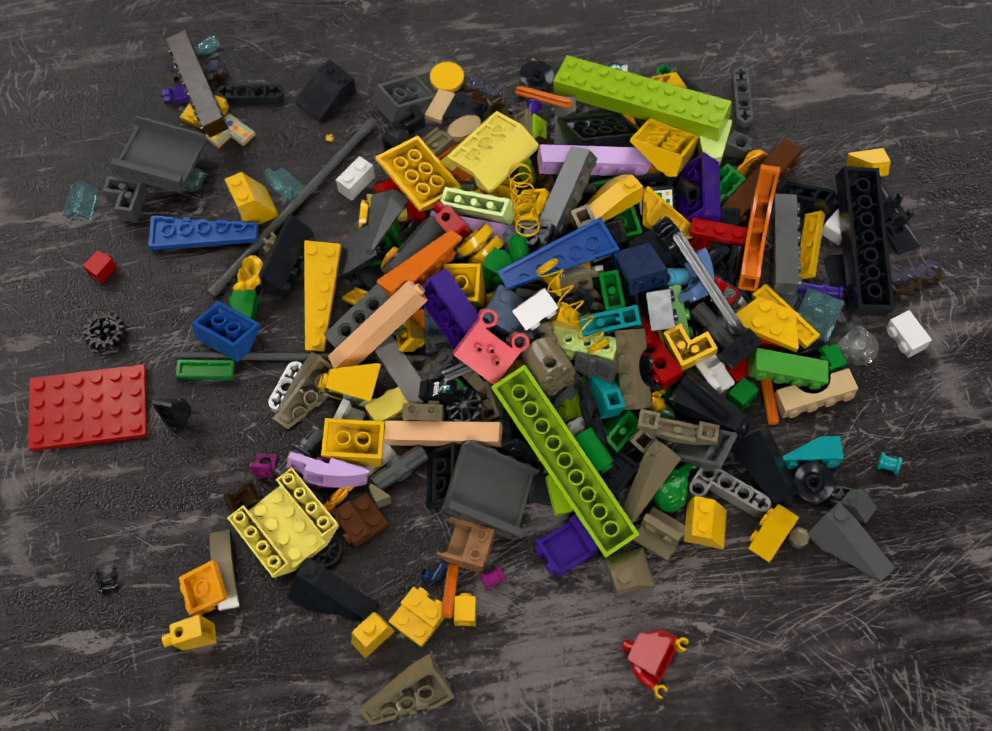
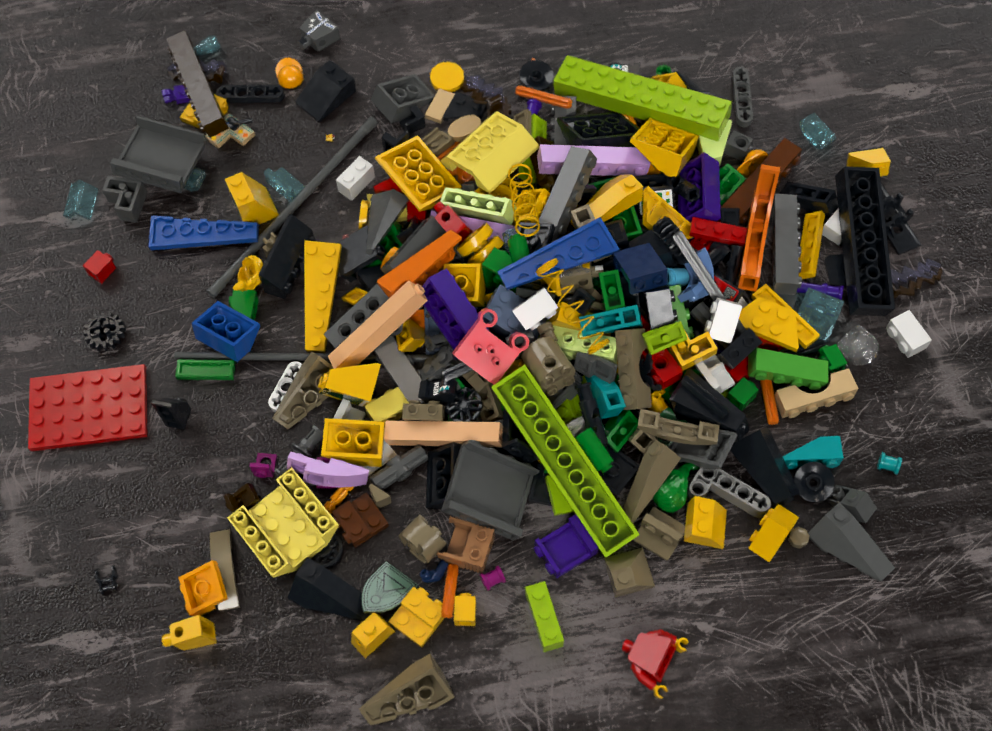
none -> black hand [227,117,253,131]
none -> light orange cap [276,58,304,88]
none -> dark grey torso [297,10,340,51]
none -> sand green shield [362,562,418,613]
none -> dark tan brick [398,515,446,564]
none -> lime brick [525,581,564,652]
none -> lime slope [641,321,688,355]
none -> white brick [704,297,742,343]
none -> clear light blue slope [799,113,836,149]

